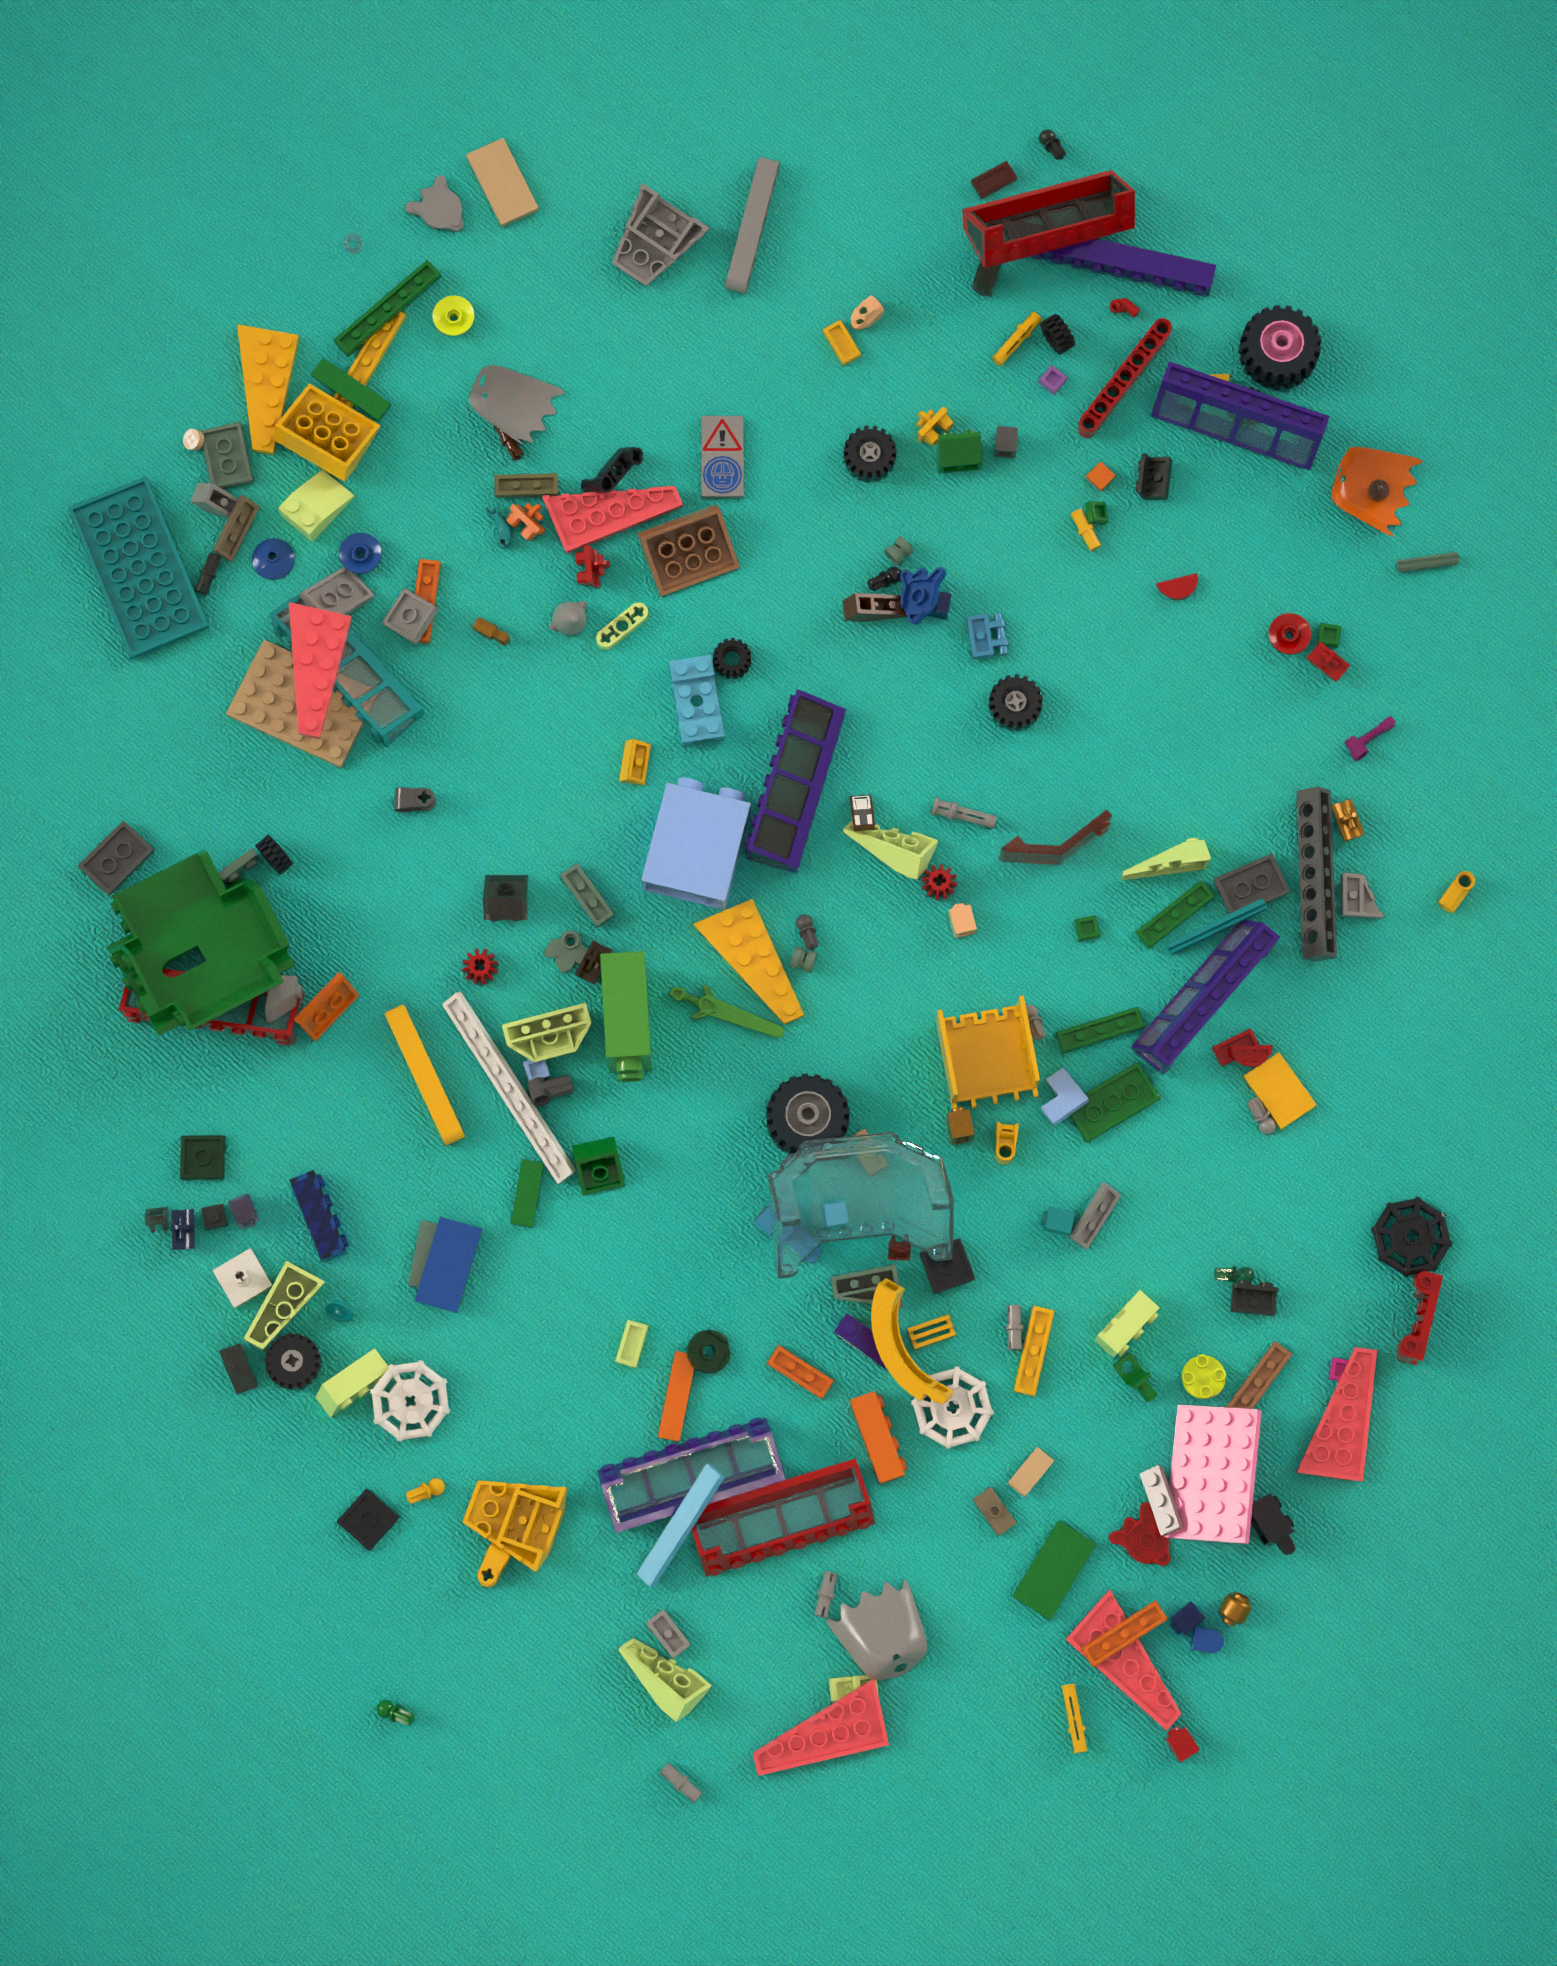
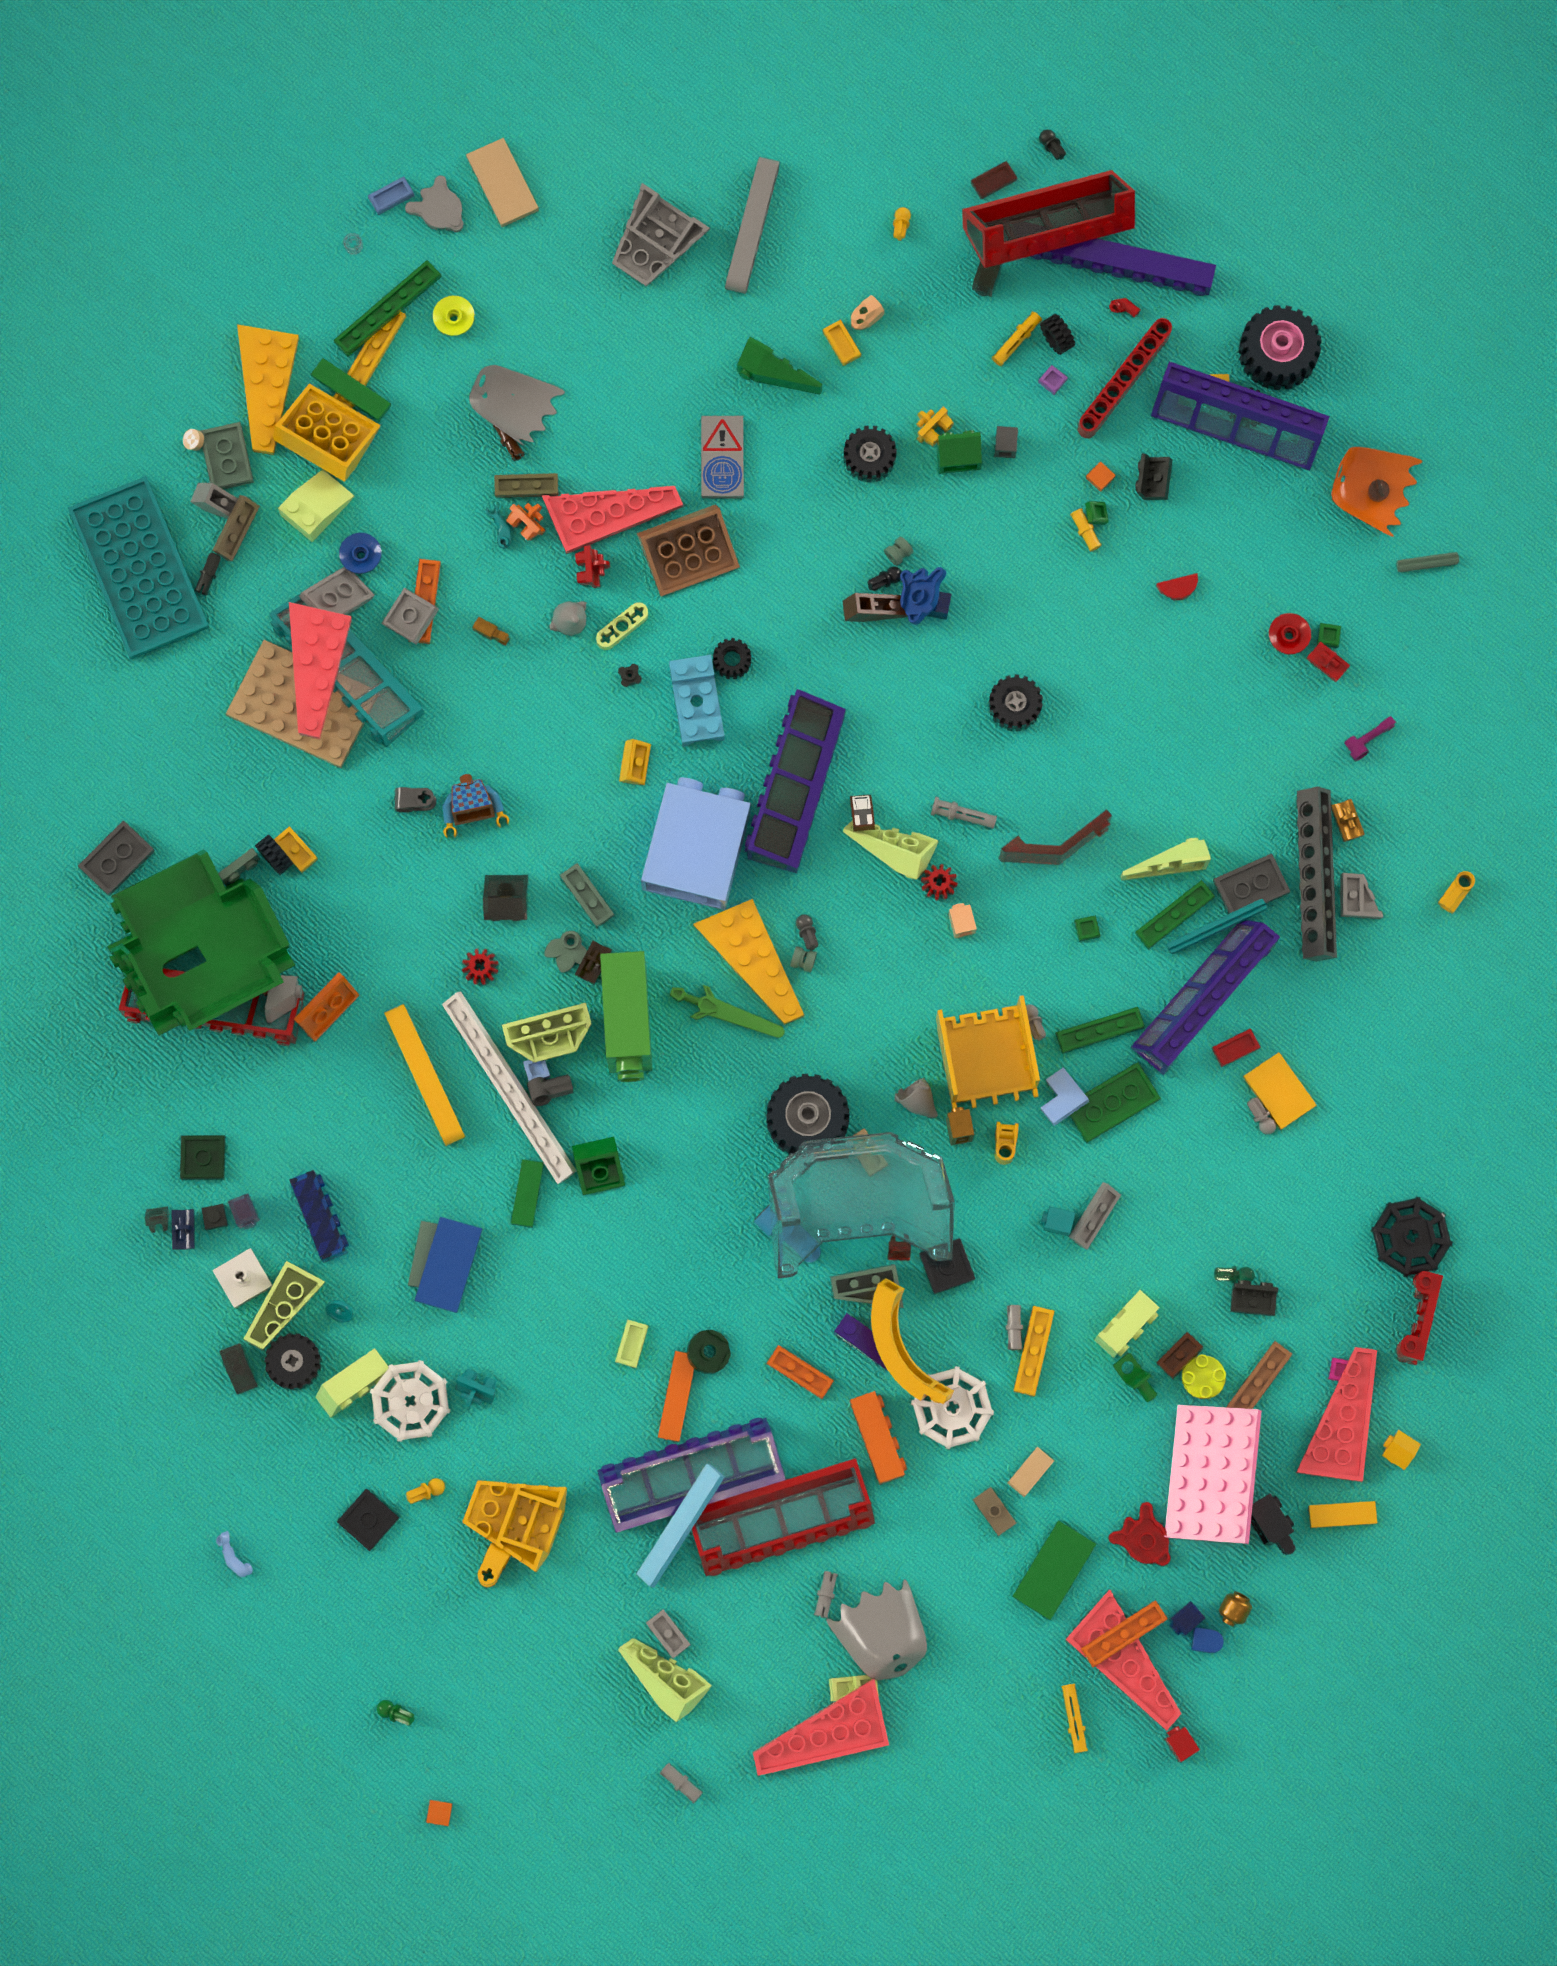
blue dish [252,538,295,580] -> none
black beam [581,447,643,493] -> none
medium azure tile [822,1200,848,1227] -> none
yellow tile [907,1314,956,1350] -> none
dark azure plate [966,613,1009,659] -> none
plate [1140,1465,1183,1536] -> none
red tile [1229,1045,1273,1067] -> none
none -> light blue arm [216,1531,253,1577]
none -> yellow plate [274,826,318,873]
none -> medium blue tile [368,176,414,215]
none -> orange tile [426,1800,453,1826]
none -> torso [443,774,509,838]
none -> teal hips [455,1369,496,1408]
none -> pearl dark grey plate [618,664,642,687]
none -> green wedge [737,337,822,395]
none -> yellow axle [893,207,911,241]
none -> light grey hat [895,1078,938,1118]
none -> reddish brown plate [1157,1332,1203,1379]
none -> yellow tile [1308,1501,1377,1528]
none -> yellow brick [1382,1429,1421,1470]

